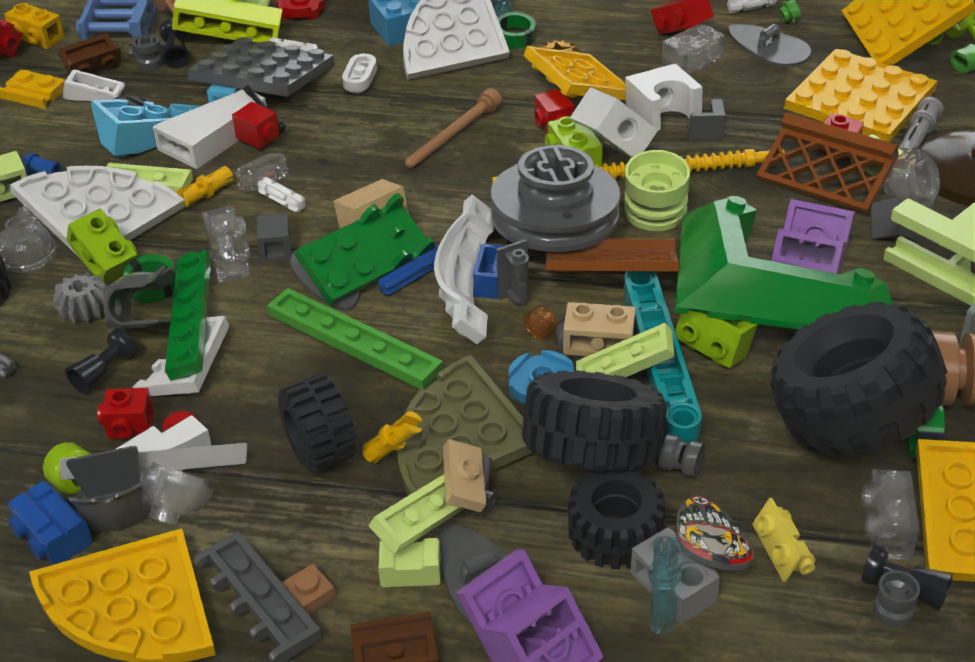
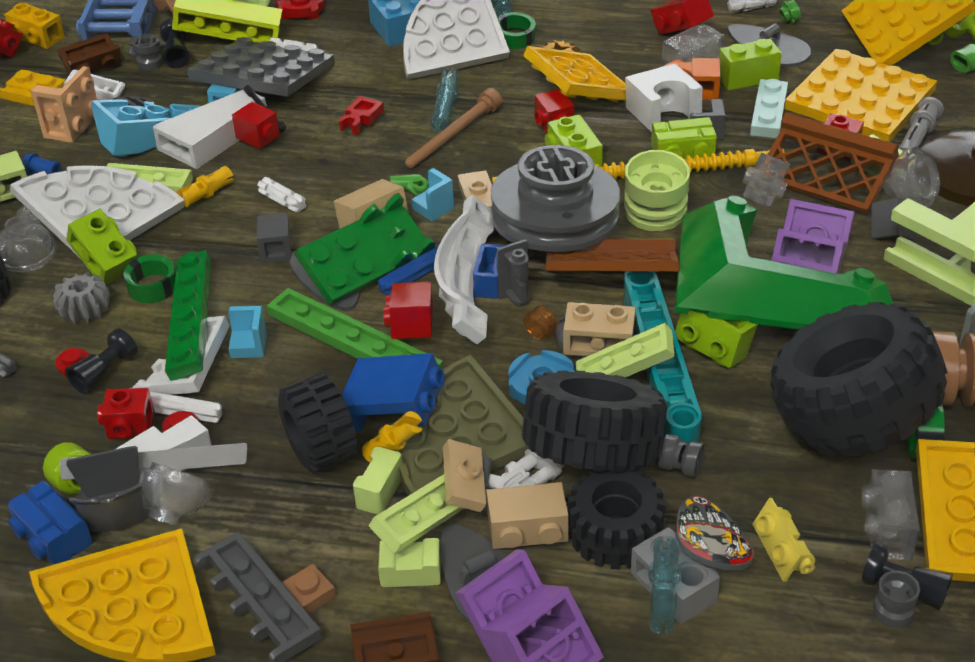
dark grey piece [104,266,174,329] -> none
clear brick [201,205,251,284] -> none
clear beam [236,153,288,191] -> none
white plate [342,54,377,94] -> none
white piece [570,87,658,158] -> none
none -> light nougat bracket [31,66,97,143]
none -> red plate [55,348,89,378]
none -> white axle [149,391,223,423]
none -> medium azure panel [228,305,267,358]
none -> red plate [339,96,384,135]
none -> blue panel [342,353,445,431]
none -> yellowish green piece [353,447,402,515]
none -> red brick [384,282,433,339]
none -> bright green arm [390,174,429,196]
none -> medium azure panel [411,168,454,222]
none -> clear light blue pin [430,68,459,132]
none -> tan plate [458,170,492,208]
none -> tan brick [486,482,568,549]
none -> white piece [488,449,565,489]
none -> lime brick [651,117,717,159]
none -> orange brick [665,58,720,100]
none -> lime brick [719,39,782,90]
none -> clear brick [742,153,790,207]
none -> light aqua plate [750,79,788,138]

